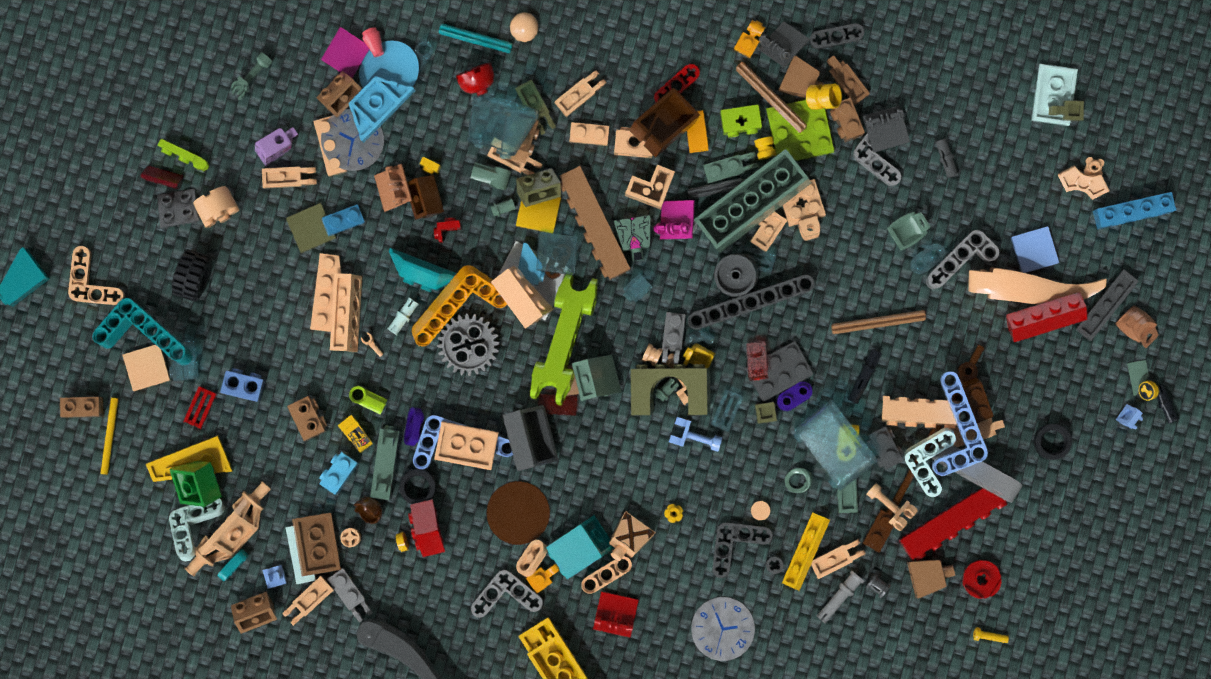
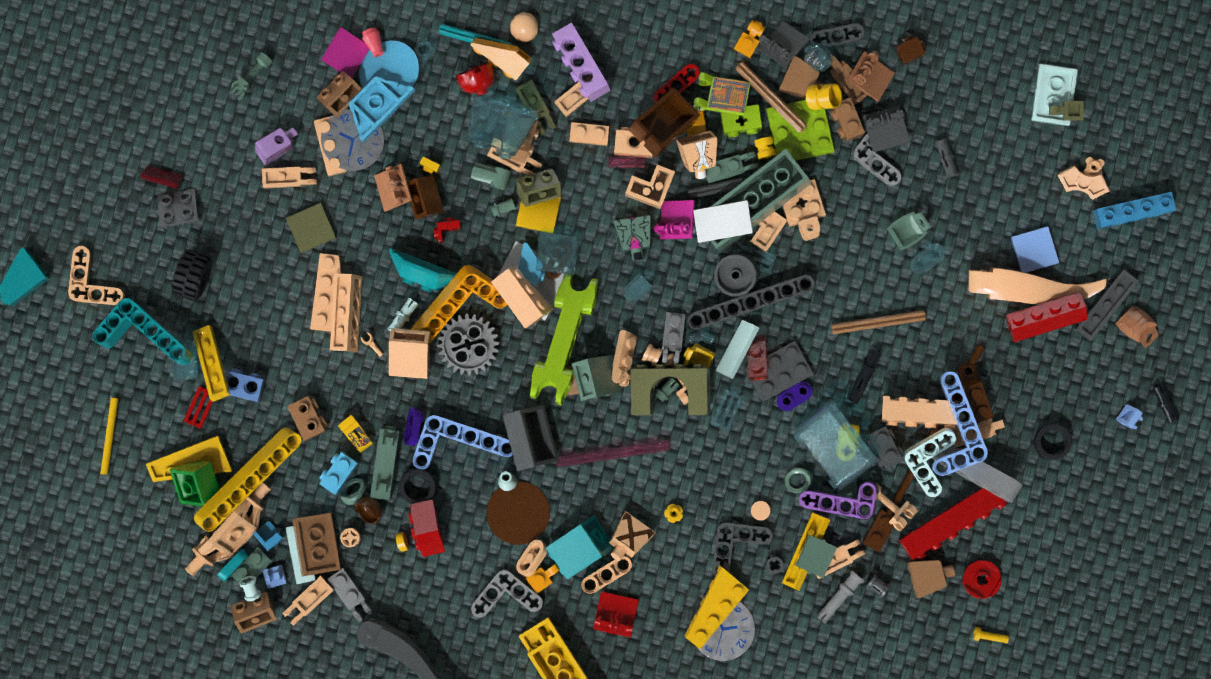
medium nougat brick [60,397,103,418] -> none
light nougat tile [123,345,171,392] -> none
lime hinge [158,139,210,172] -> none
light aqua beam [169,498,225,561] -> none
light nougat brick [193,186,239,228] -> none
dark azure plate [322,204,365,237] -> none
lime piece [349,386,387,415] -> none
light nougat tile [434,422,499,470] -> none
clear red plate [538,394,577,416] -> none
medium nougat brick [559,166,630,280] -> none
light blue bar [669,417,723,452] -> none
olive plate [755,402,777,424] -> none
light grey beam [926,230,999,289] -> none
sand green sticker [1127,360,1149,396] -> none
tile [1138,380,1159,401] -> none
none -> yellow plate [192,325,230,402]
none -> yellow beam [194,427,301,532]
none -> sand green plate [232,547,272,583]
none -> light aqua bush [239,576,262,601]
none -> dark azure panel [253,521,285,551]
none -> sand green piece [340,478,366,505]
none -> light nougat brick [389,328,430,379]
none -> slope [471,38,532,80]
none -> light aqua cone [498,471,517,491]
none -> lavender brick [552,23,611,102]
none -> clear pink axle [556,440,670,467]
none -> clear pink axle [608,157,645,168]
none -> light nougat hinge [611,330,637,387]
none -> light nougat torso [676,131,717,179]
none -> yellow wing [684,565,749,649]
none -> flag [693,73,750,116]
none -> white sticker [693,201,752,243]
none -> light aqua tile [716,320,759,379]
none -> sand green piece [795,535,837,578]
none -> medium lavender beam [799,481,879,519]
none -> clear light blue head [804,43,833,71]
none -> nougat hinge [847,51,895,102]
none -> reddish brown brick [895,36,926,66]

